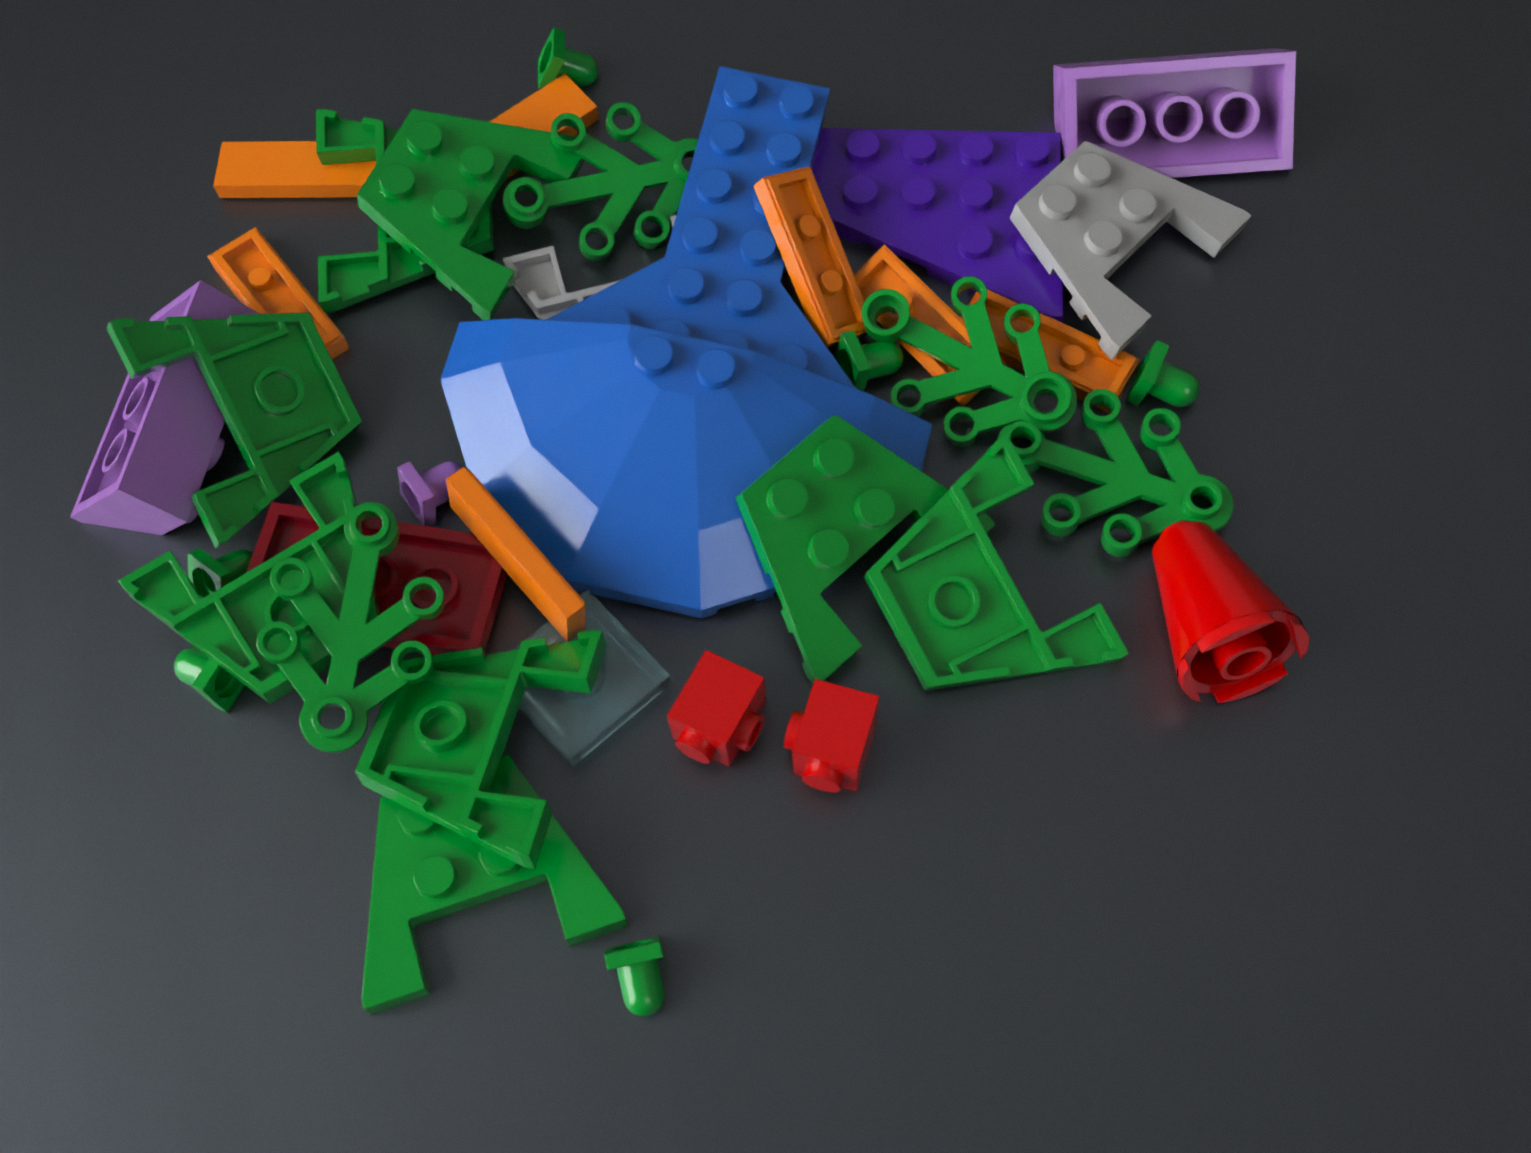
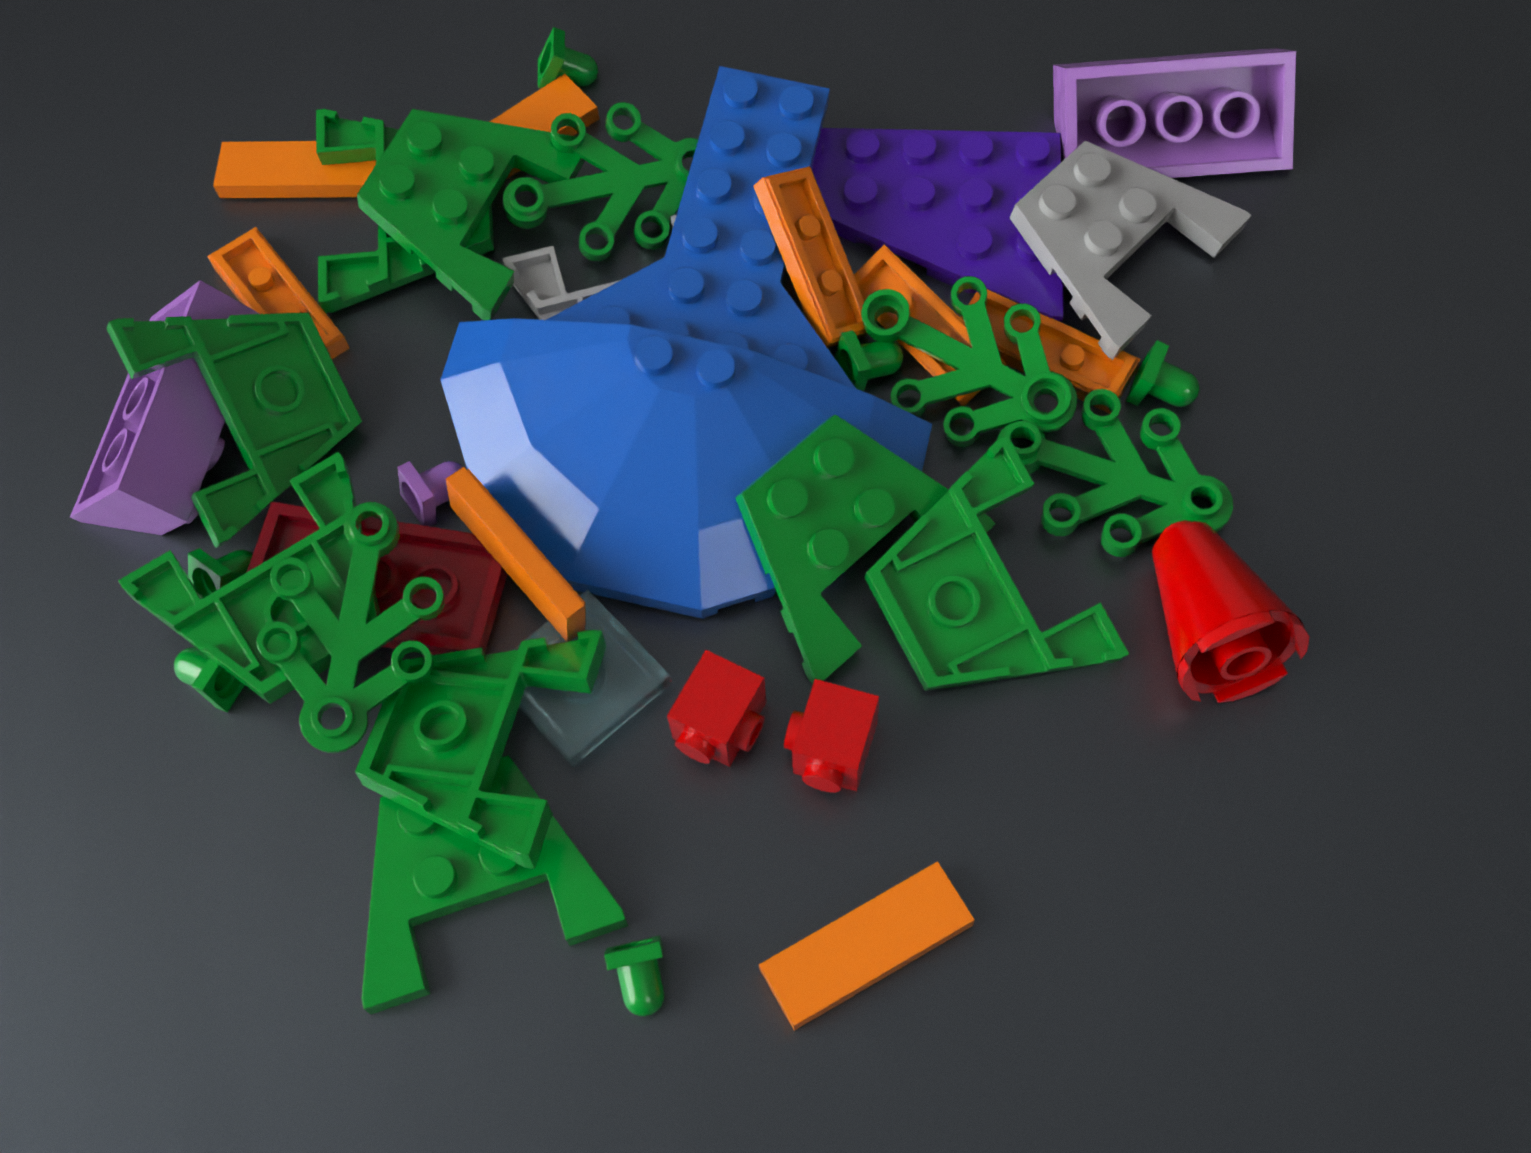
none -> orange tile [759,861,975,1031]

